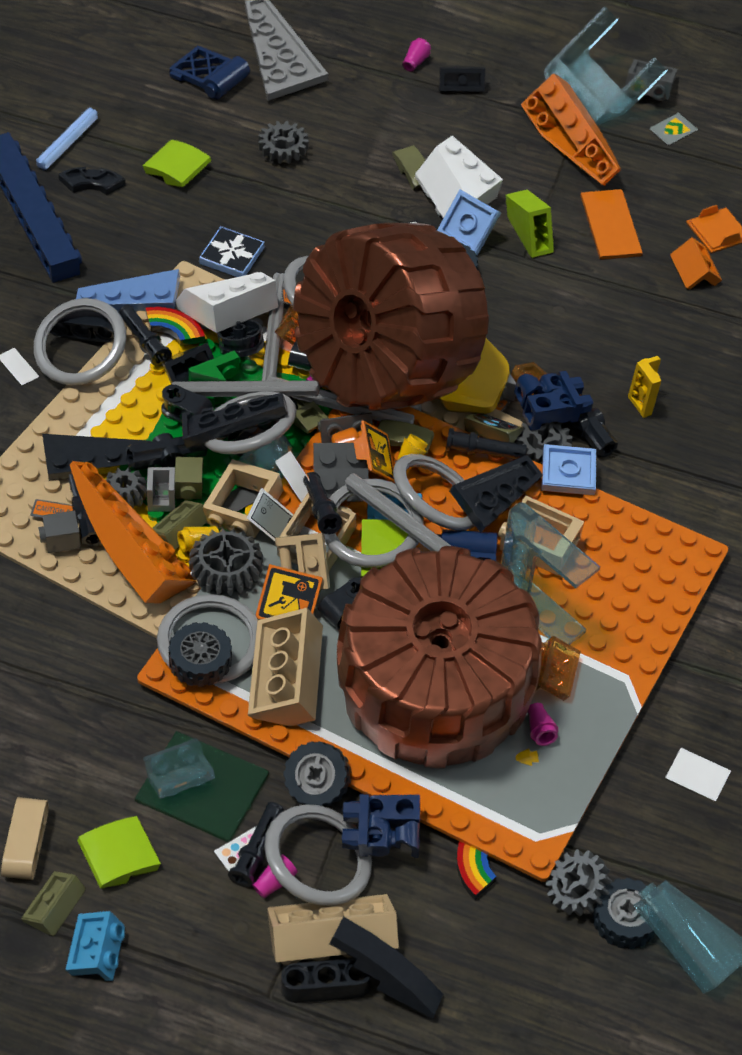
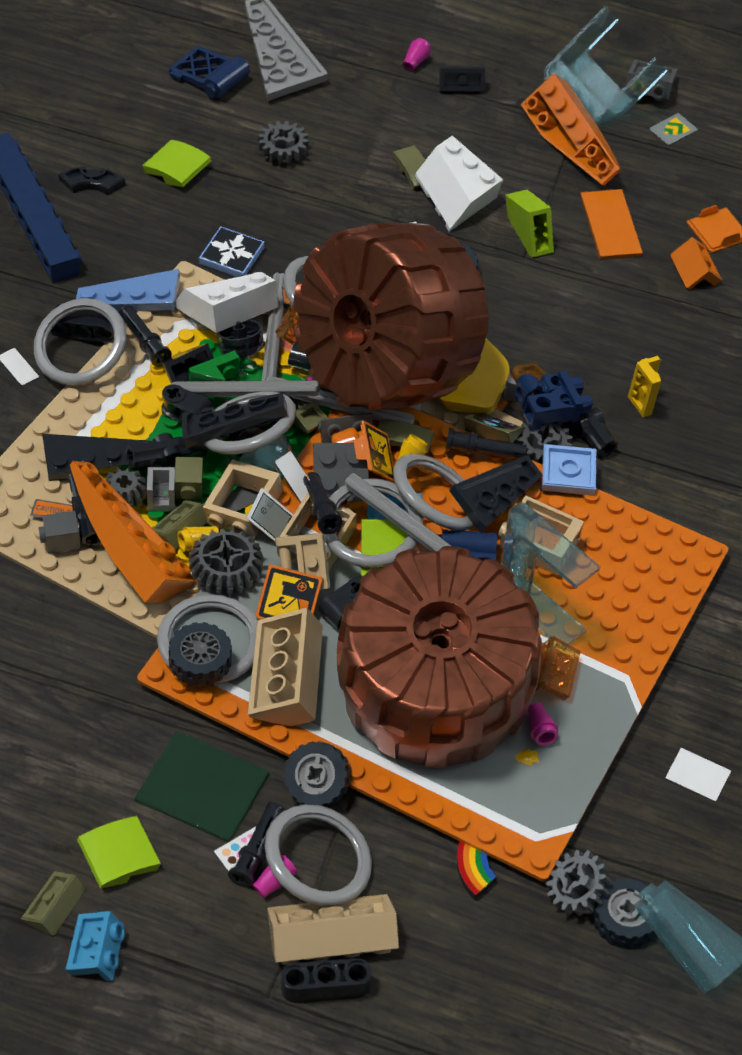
tan beam [1,797,49,880] -> none
light blue axle [36,108,98,170] -> none
clear light blue bracket [144,738,215,799] -> none
tile [145,307,205,346] -> none
black slope [329,916,443,1019] -> none
dark blue hips [342,794,420,858] -> none
light blue tile [437,189,501,255] -> none

